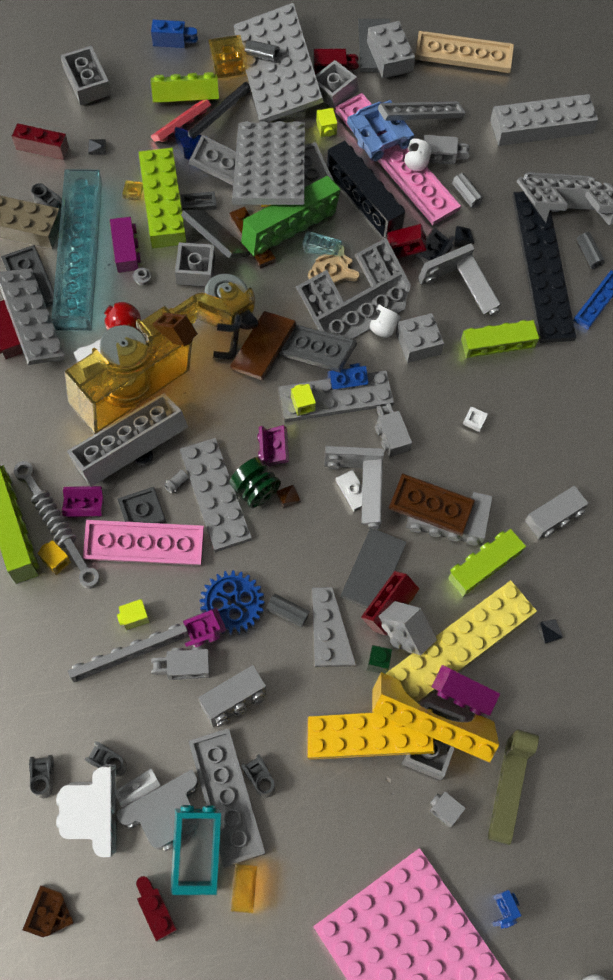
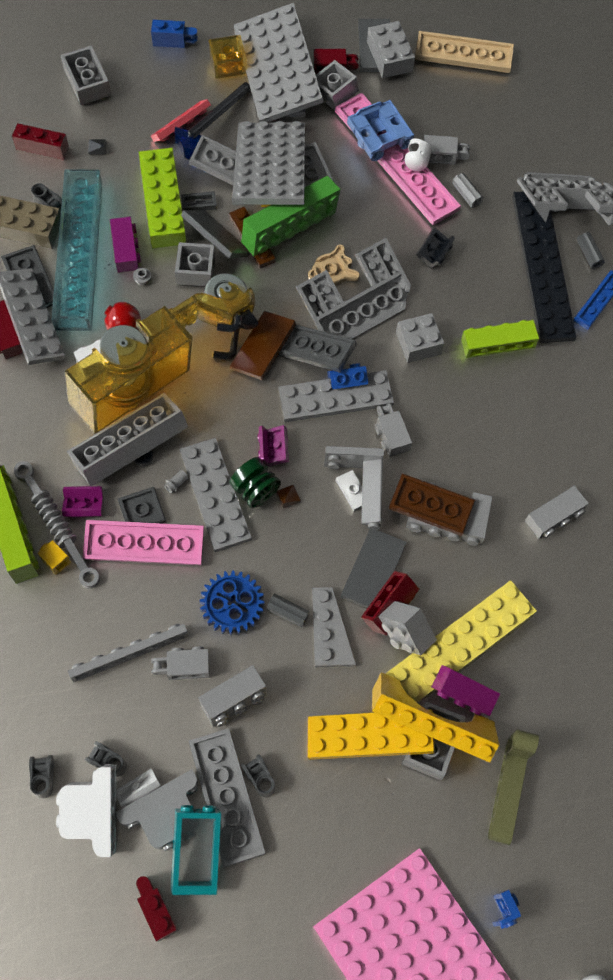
reddish brown slope [22,885,73,938] -> none
neon yellow brick [117,599,149,631] -> none
clear yellow plate [122,180,143,201] -> none
lime brick [151,72,219,103] -> none
reddish brown slope [152,312,198,346] -> none
magenta bracket [183,607,226,647] -> none
clear yellow brick [231,864,257,914] -> none
dark grey axle [245,40,280,61] -> none
neon yellow brick [291,384,316,416] -> none
clear light blue slope [303,232,342,255] -> none
neon yellow brick [316,108,338,137] -> none
black brick [327,140,405,239] -> none
dark green brick [367,645,392,674] -> none
white helmet [370,304,401,338] -> none
light grey plate [377,101,465,121] -> none
dark red brick [378,224,427,258] -> none
light grey piece [418,243,501,316] -> none
light grey brick [430,792,465,827] -> none
lime brick [448,529,526,597] -> none
black slope [454,226,475,247] -> none
white plate [463,407,488,432] -> none
light grey brick [490,94,598,146] -> none
black slope [537,619,563,644] -> none

